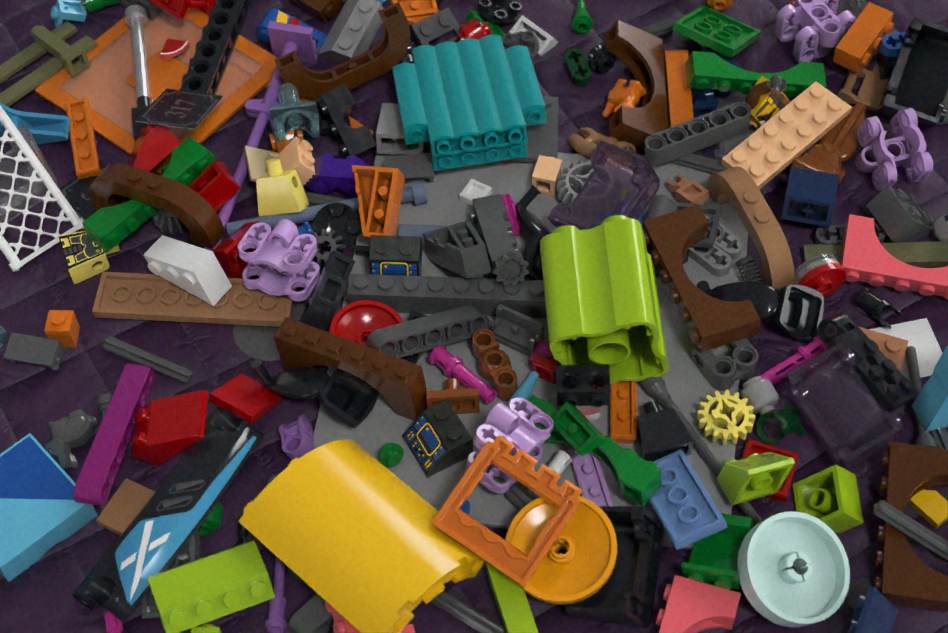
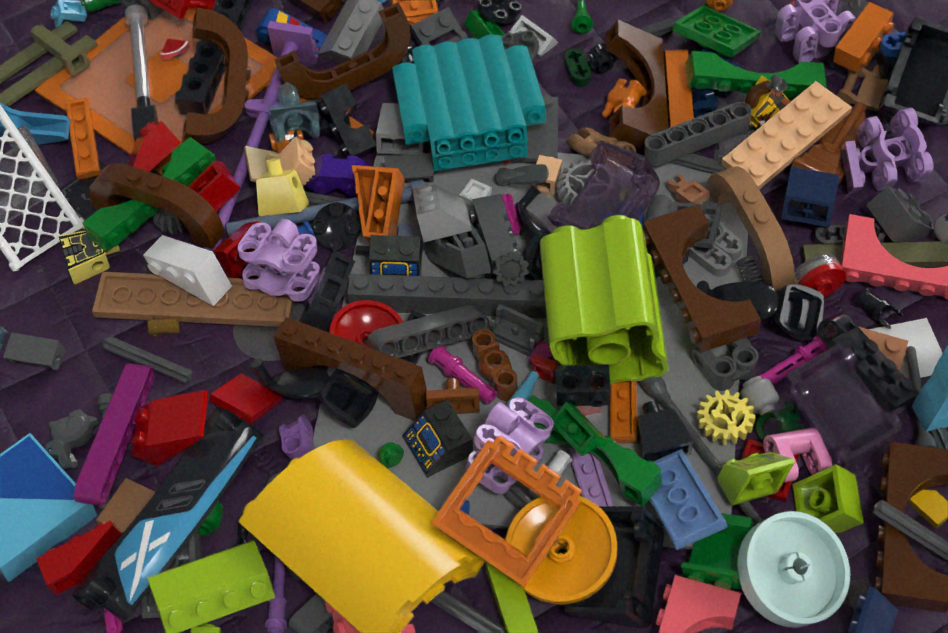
orange brick [44,310,80,348] -> none
black sticker [136,89,224,129] -> none
dark grey gear [312,229,347,268] -> none
red head [457,18,491,41] -> none
none -> red slope [36,520,121,595]
none -> clear yellow pin [148,317,180,337]
none -> reddish brown arch [182,8,251,144]
none -> light grey slope [413,183,472,242]
none -> dark grey piece [496,164,549,186]
none -> bright pink connector [763,428,832,483]
none -> lavender plate [840,141,865,194]

